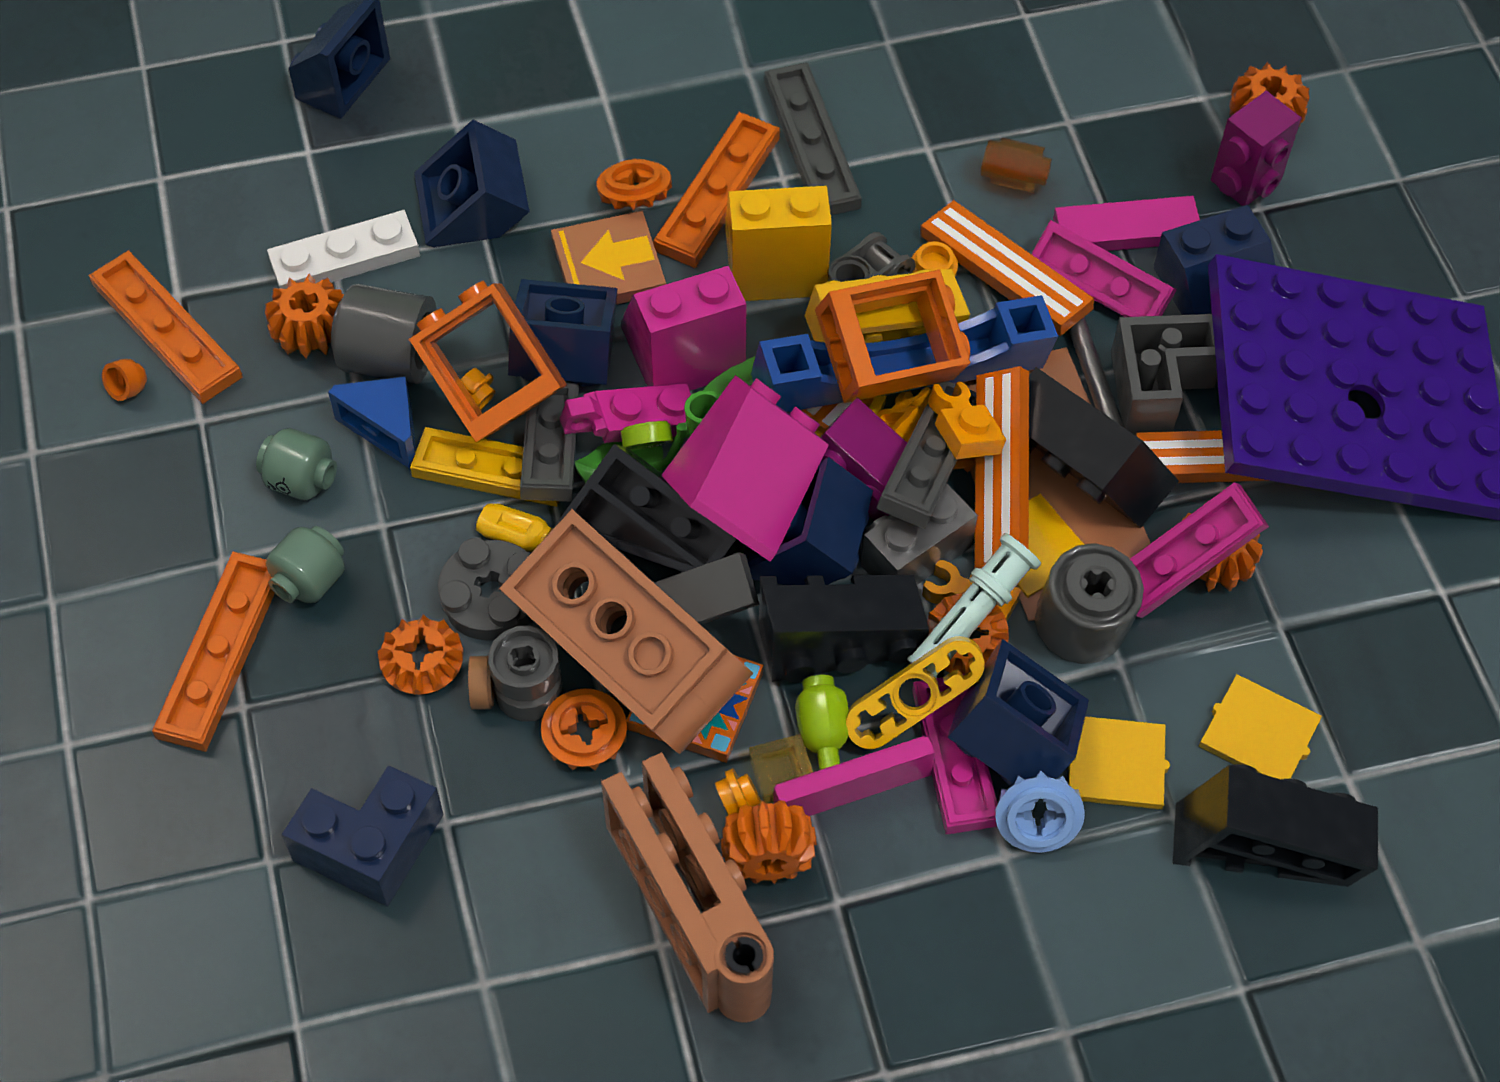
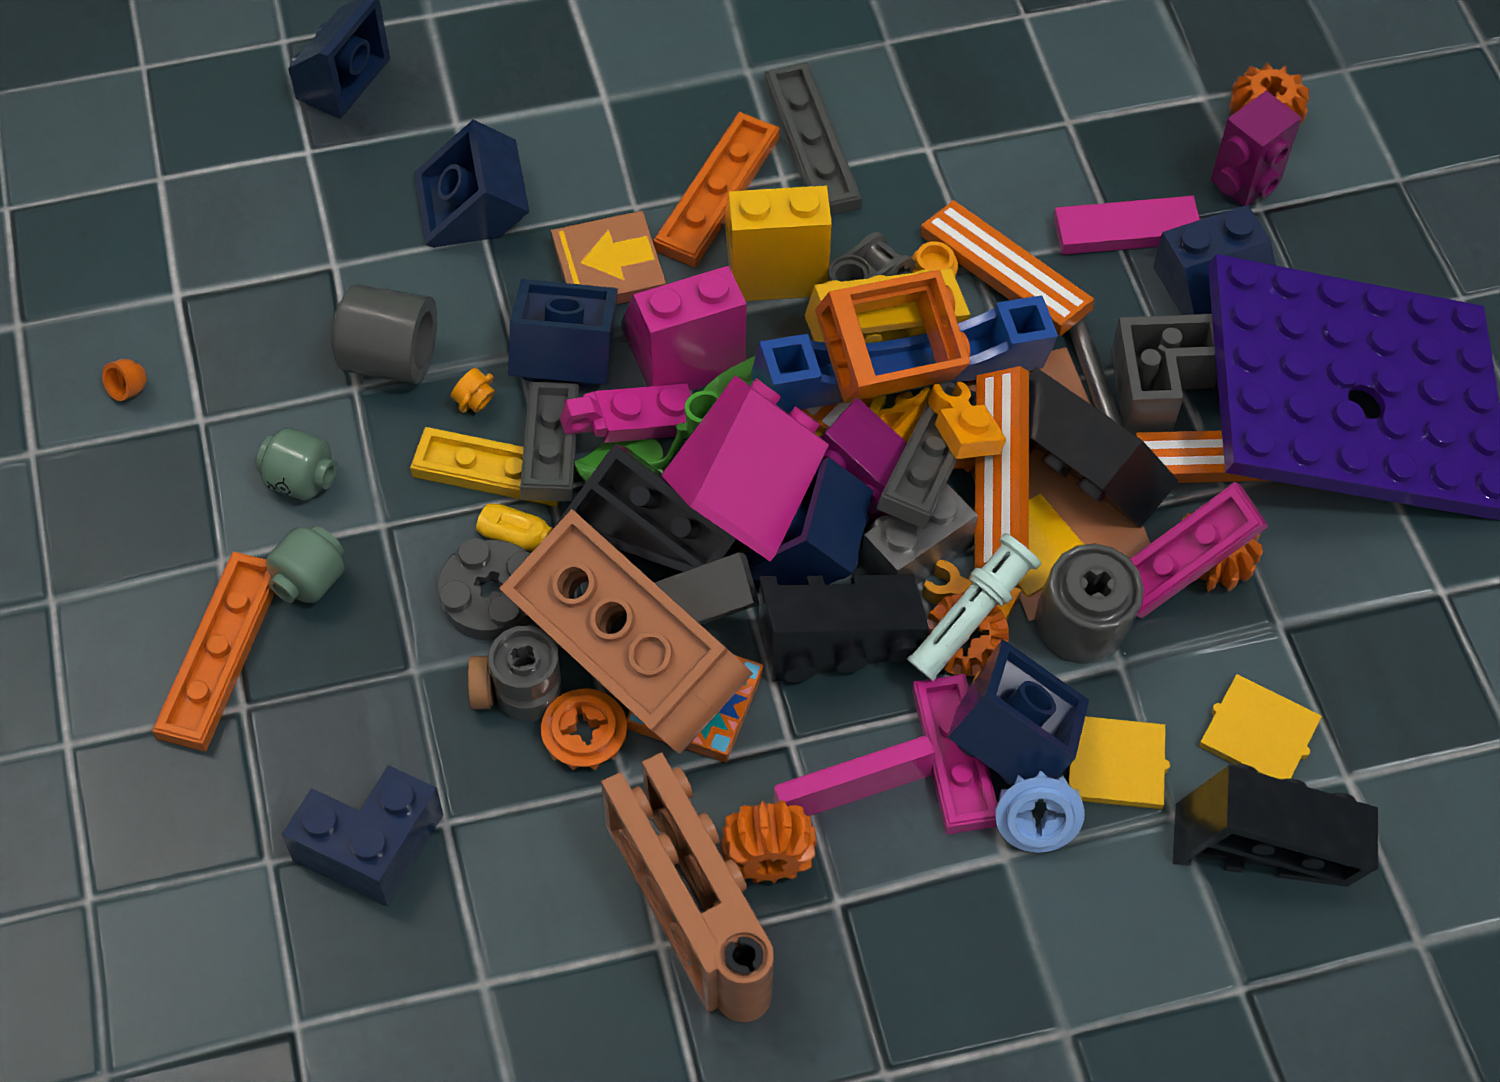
orange tile [88,250,243,404] -> none
orange gear [265,274,344,359] -> none
white plate [267,210,420,289] -> none
blue slope [328,376,416,469] -> none
orange gear [377,614,463,695] -> none
orange window [409,280,567,442] -> none
orange gear [596,159,672,211] -> none
lime tile [620,421,673,450] -> none
light orange plate [715,768,761,815] -> none
clear yellow tile [749,734,813,803] -> none
lime plant [795,675,849,770] -> none
yellow beam [846,636,984,749] -> none
clear orange brick [981,137,1052,193] -> none
dark pink tile [1032,220,1177,317] -> none

